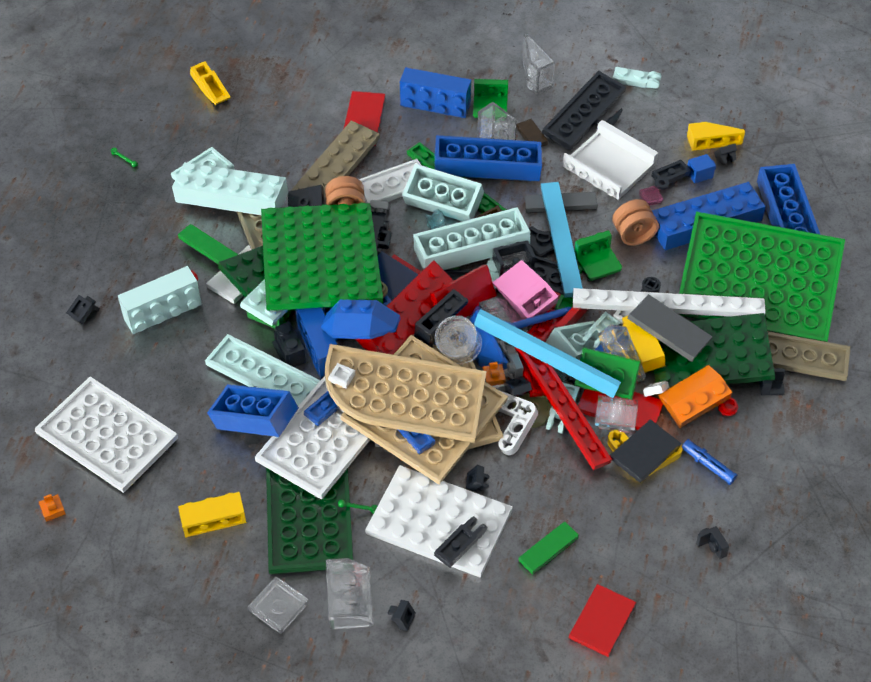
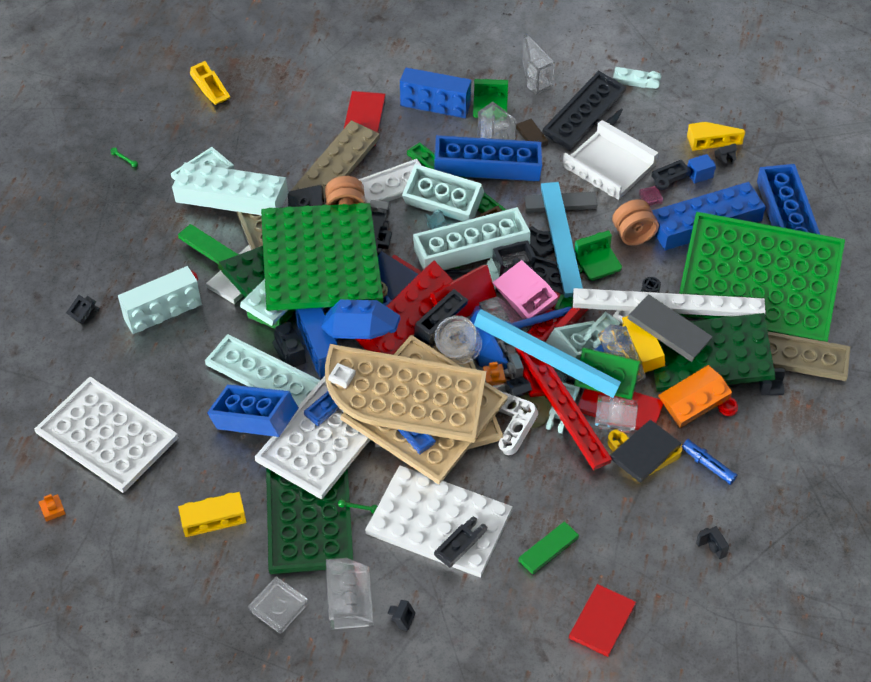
black tile [466,464,490,492] -> none
white tile [643,381,669,396] -> none

